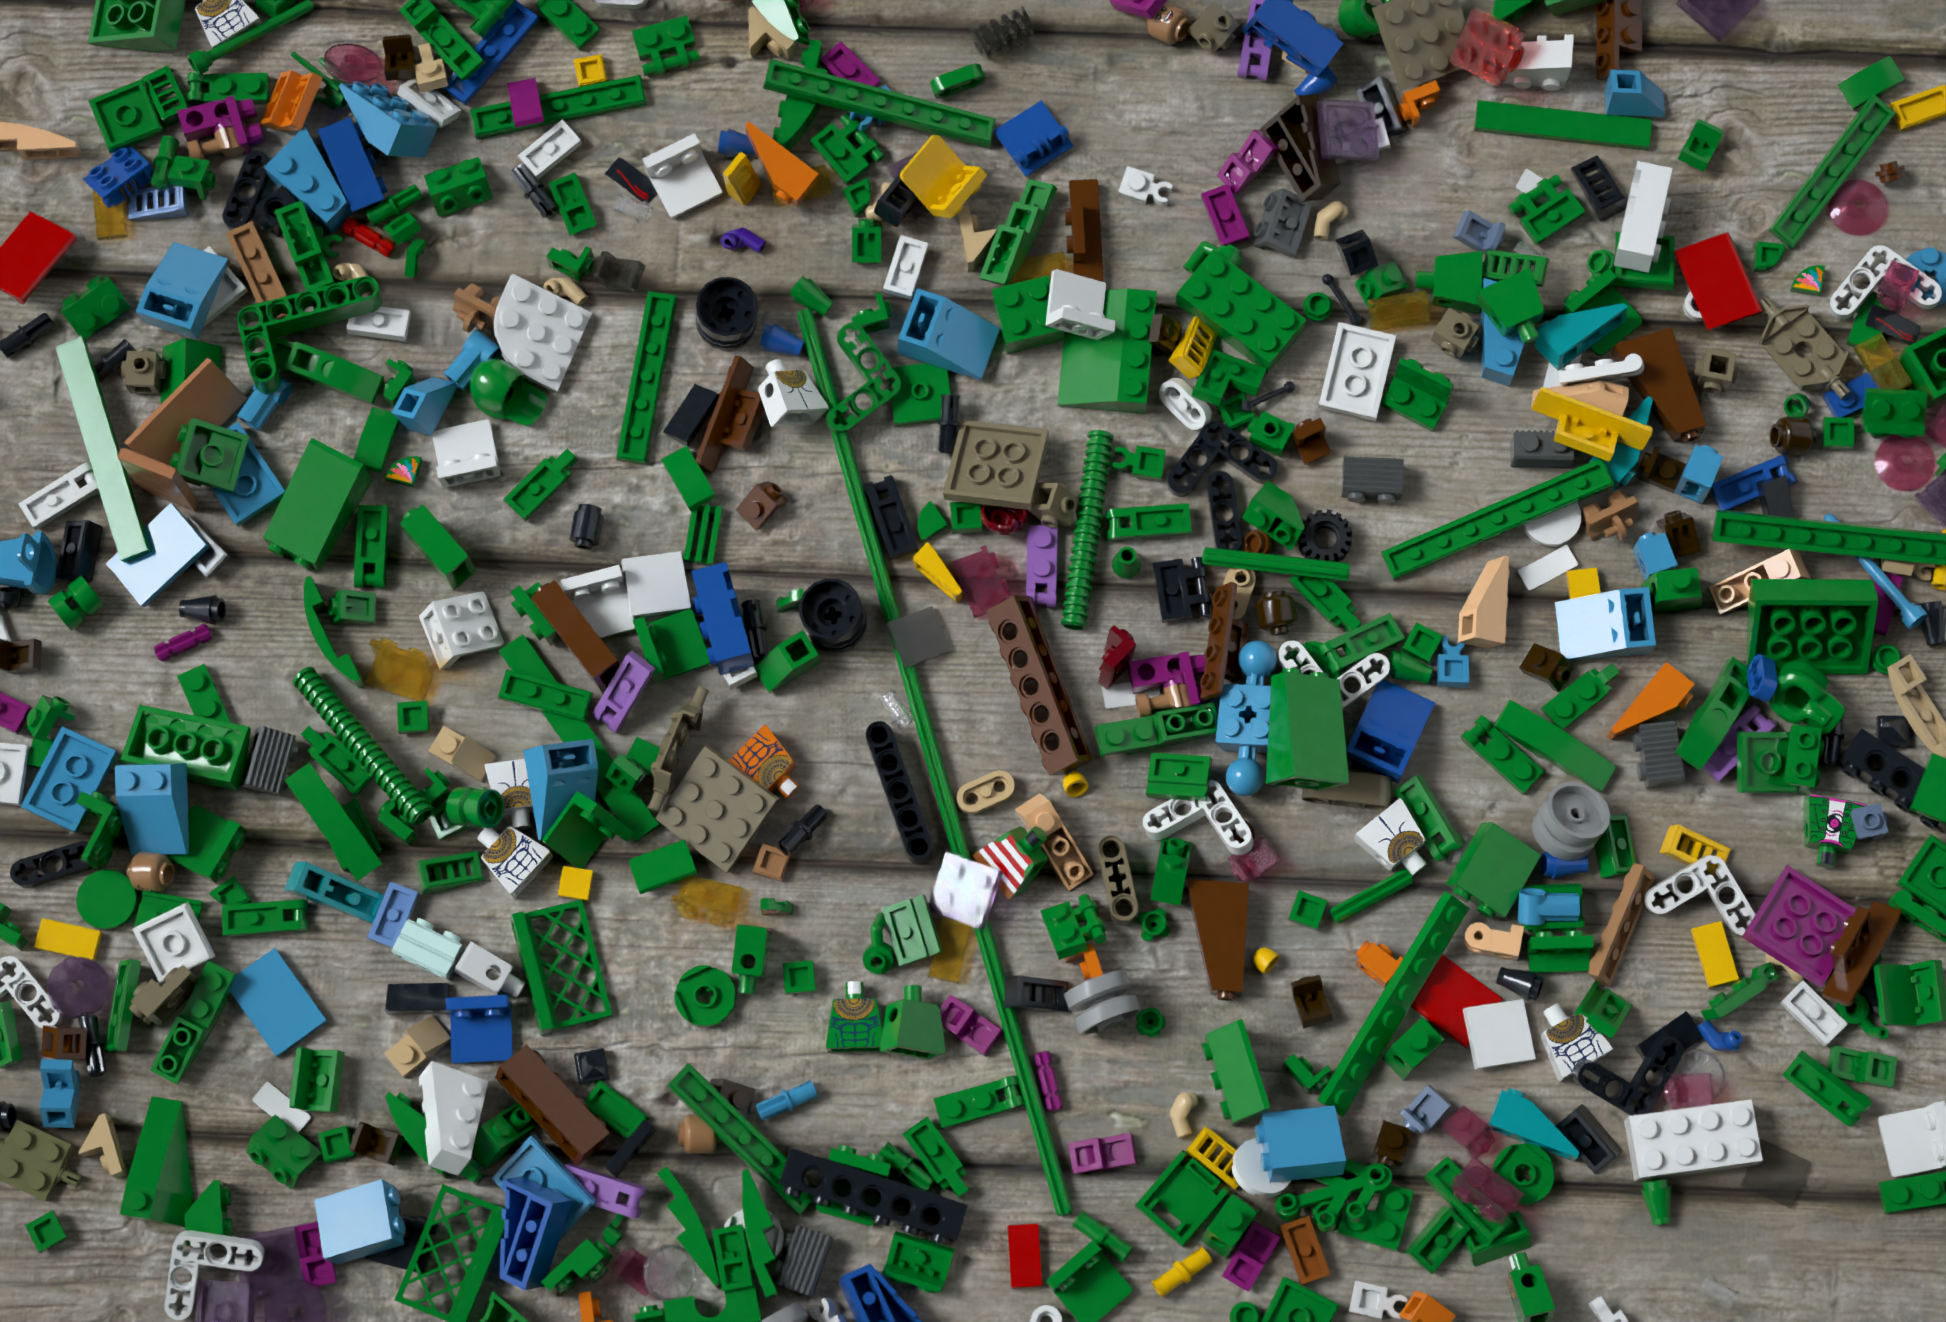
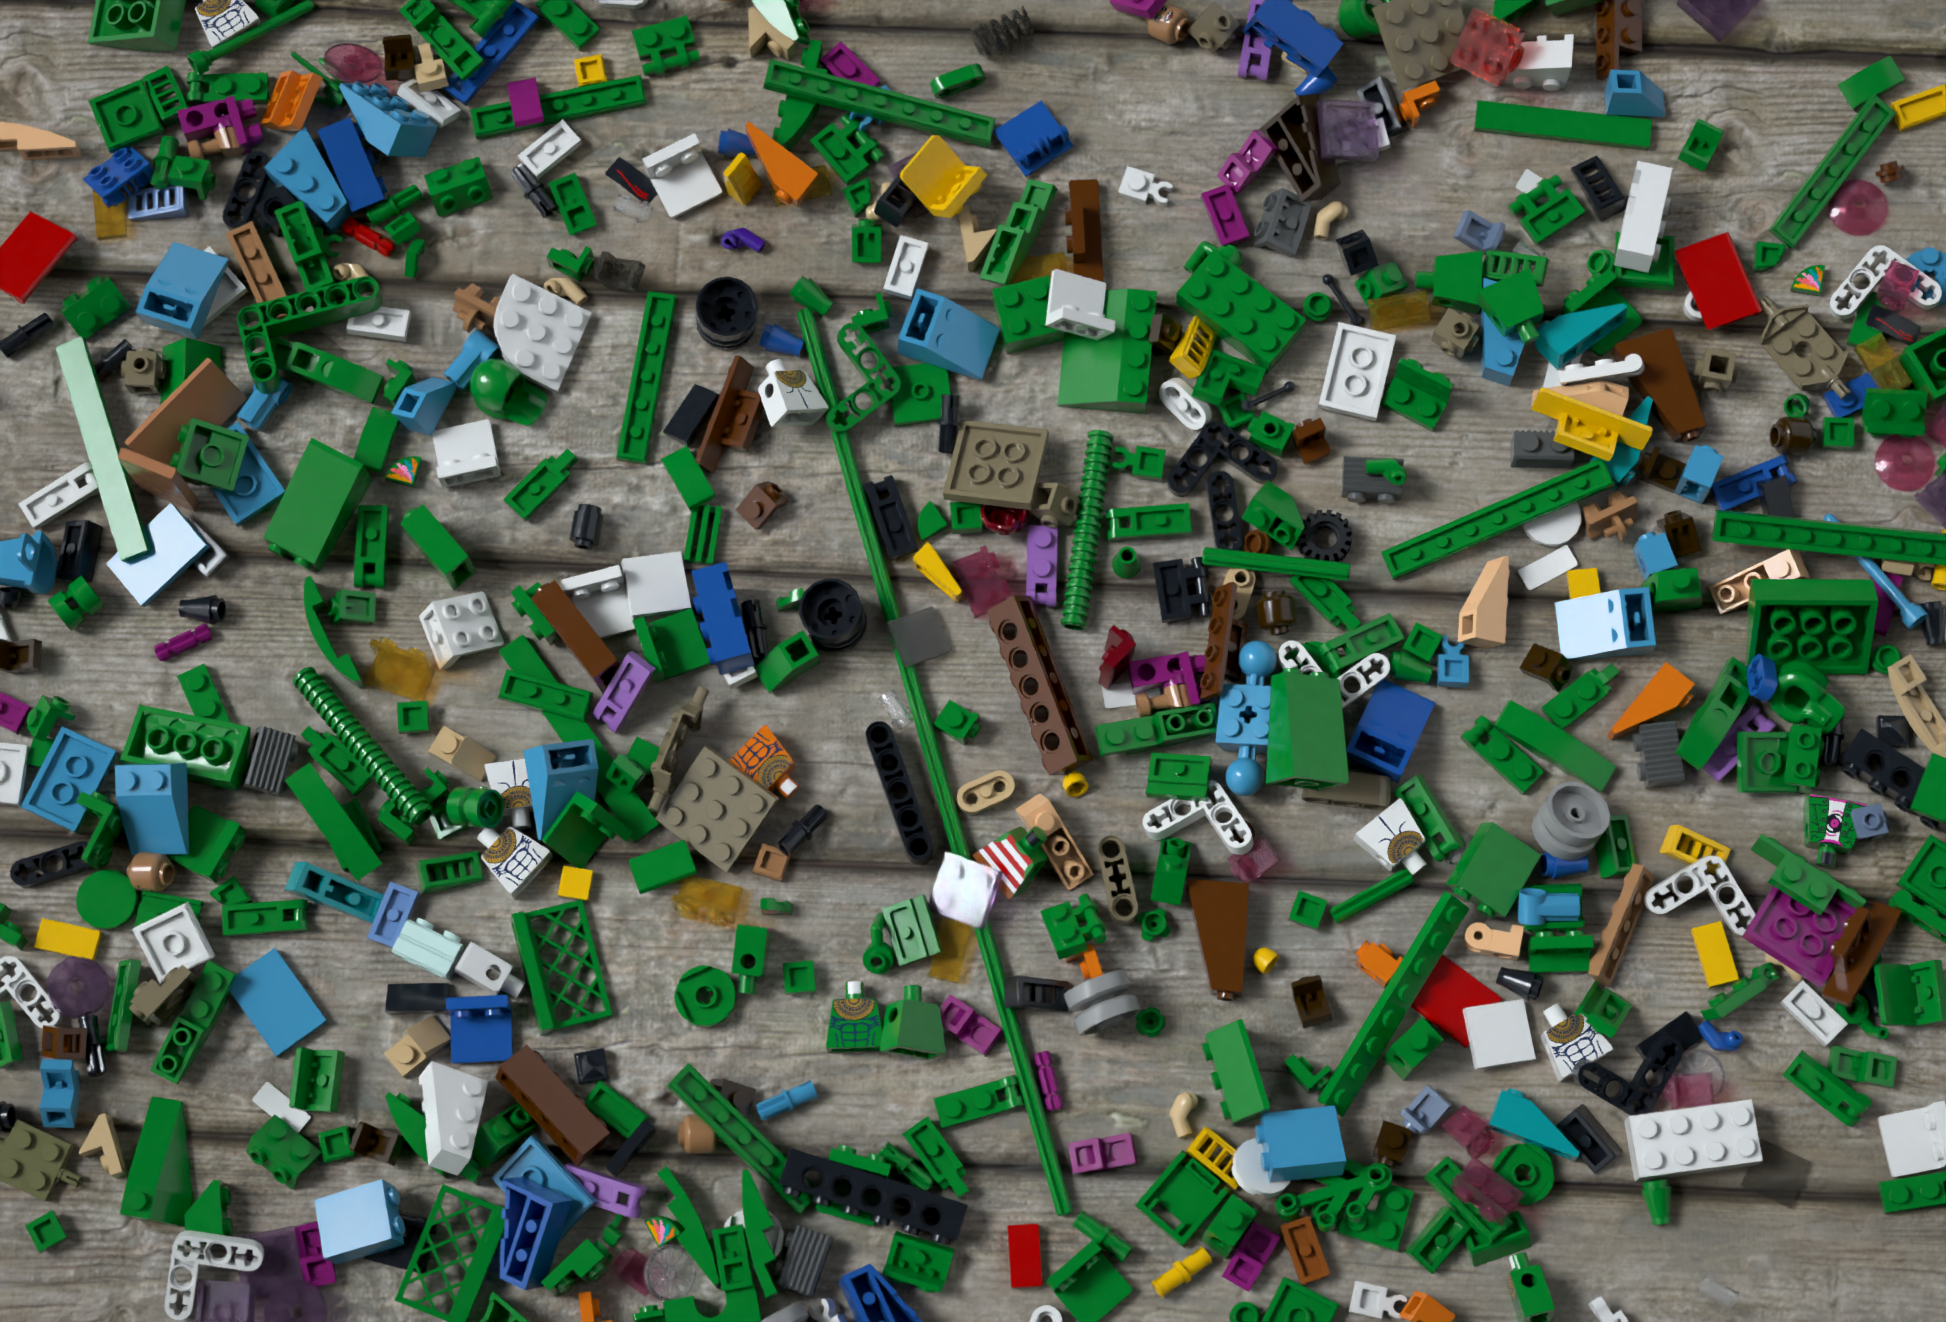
none -> tile [644,1216,685,1248]
none -> green bracket [933,699,982,745]
none -> green arm [1365,458,1407,486]
none -> green bracket [1751,834,1867,916]

